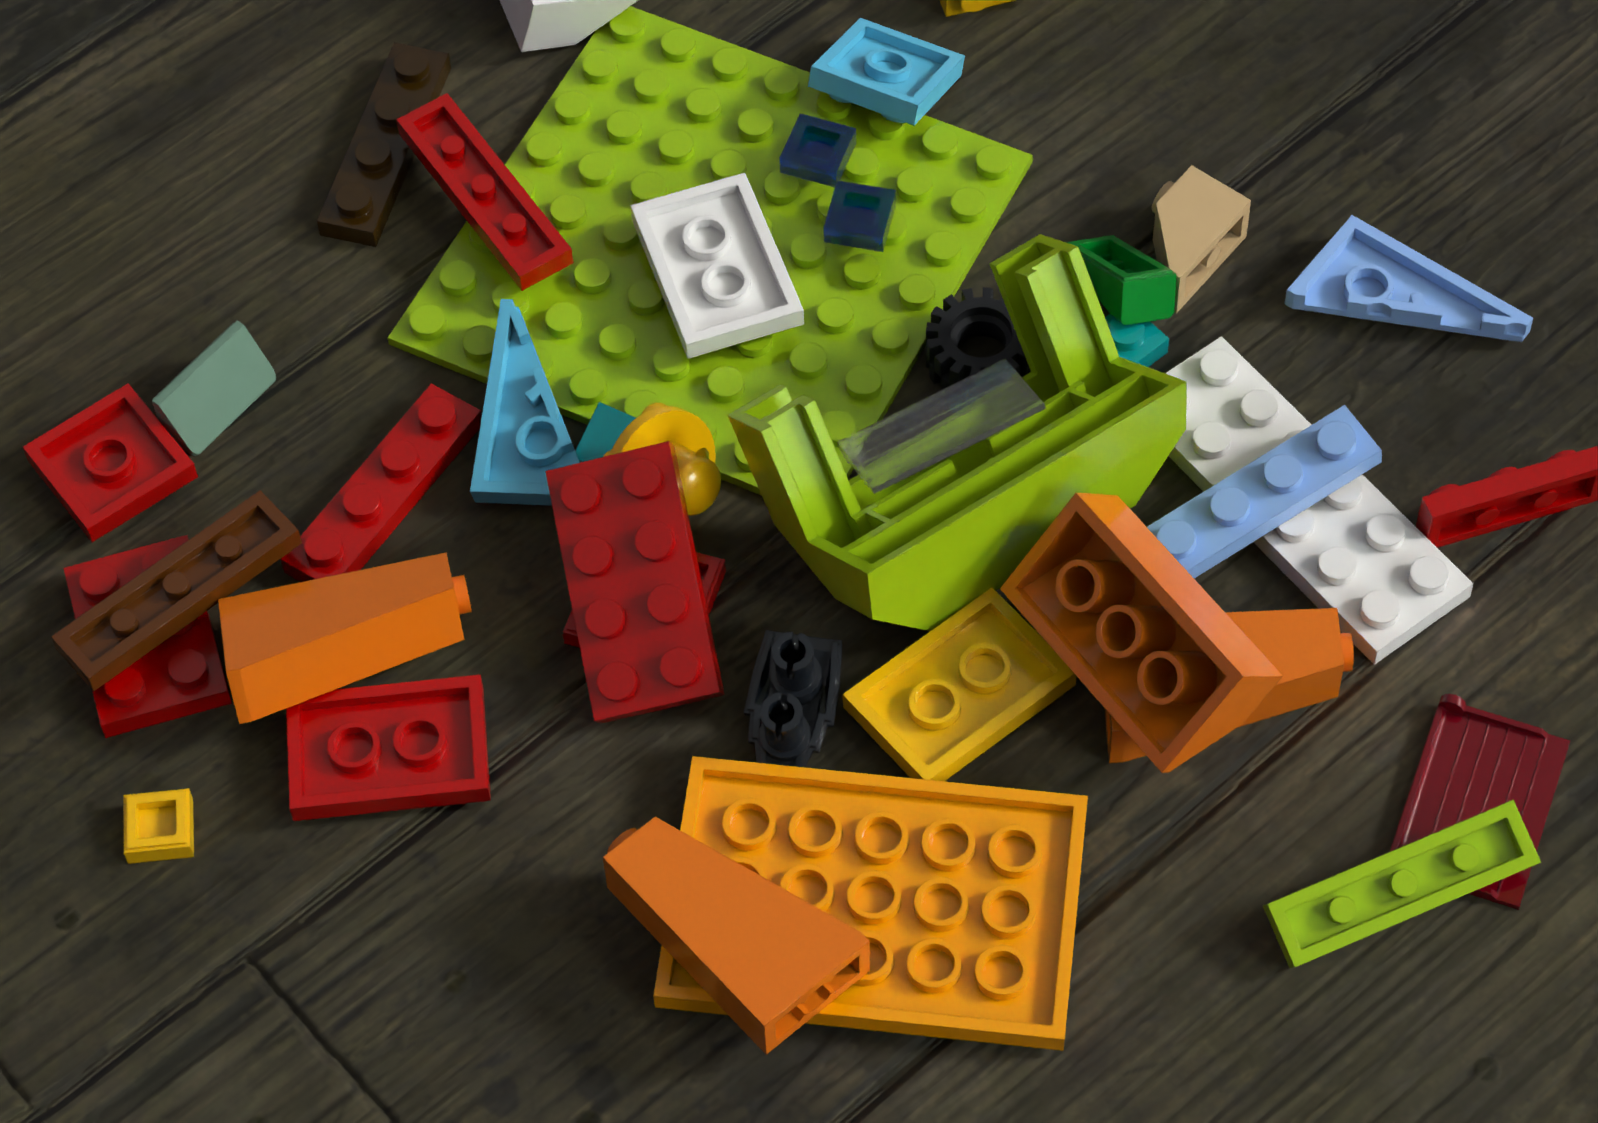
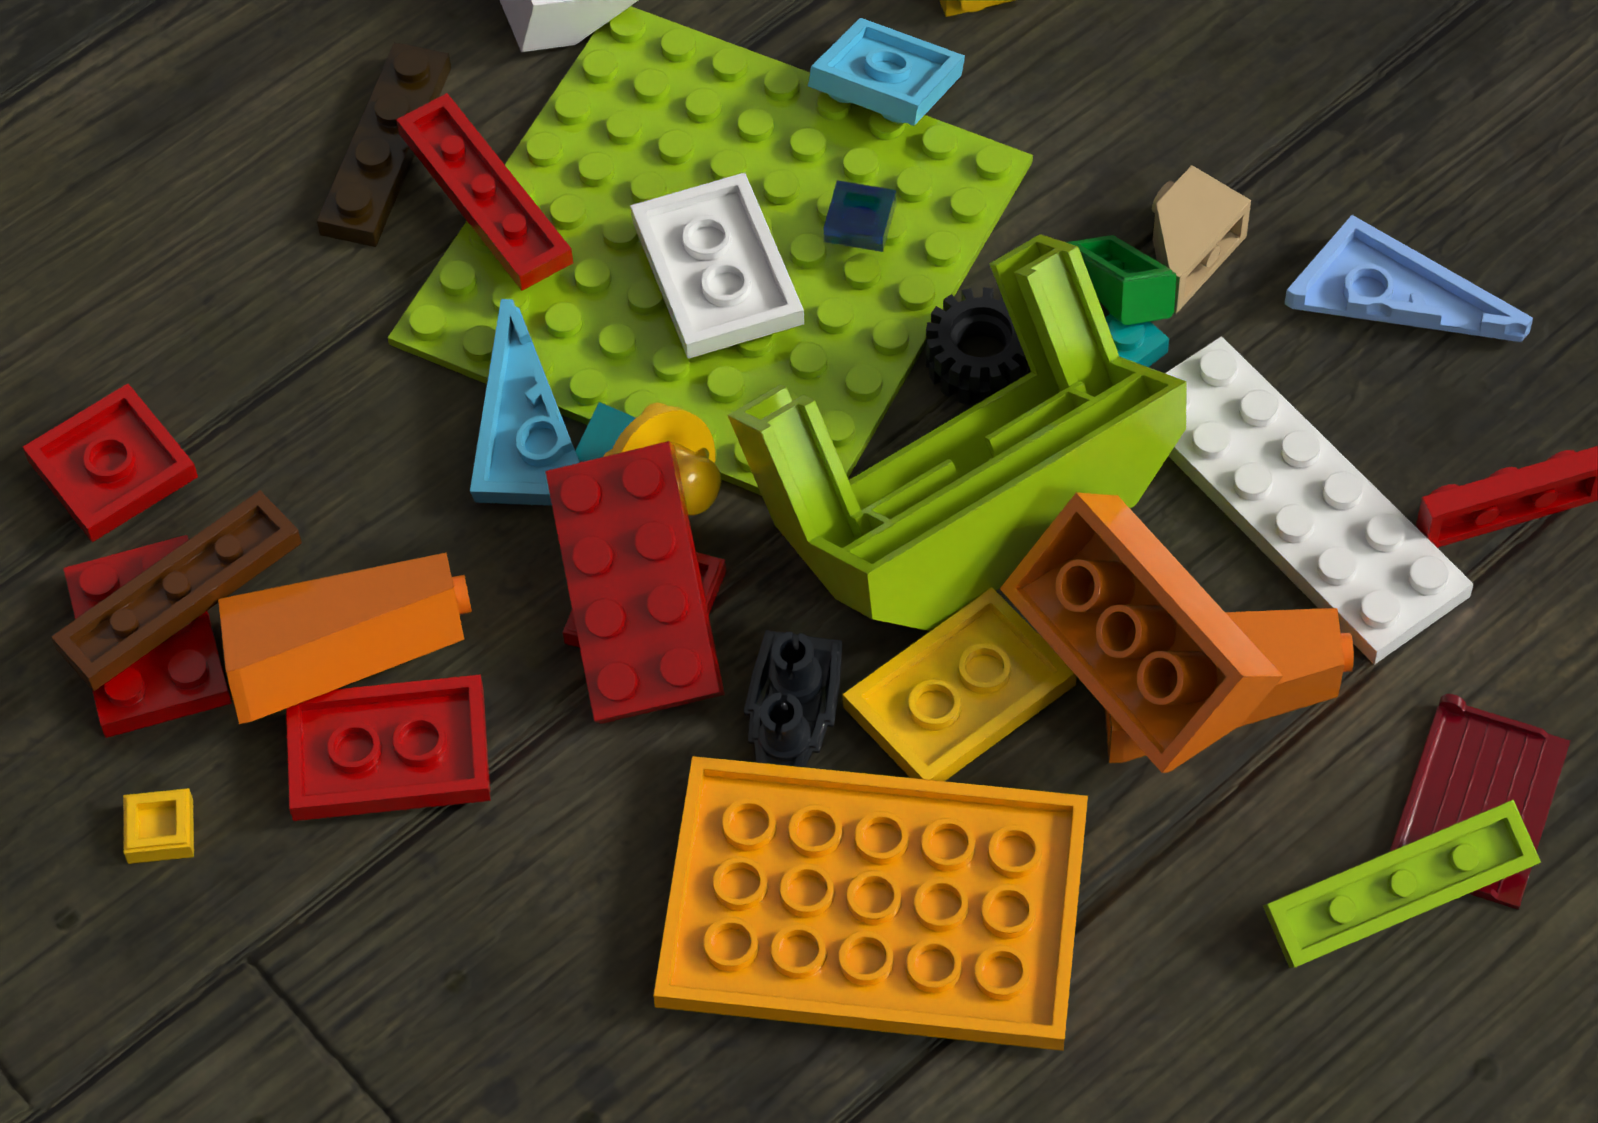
sand green slope [152,320,276,456] -> none
red plate [281,383,482,582] -> none
orange slope [603,817,870,1055] -> none
clear blue plate [779,113,856,188] -> none
clear piece [837,359,1046,494] -> none
light blue plate [1147,405,1382,578] -> none

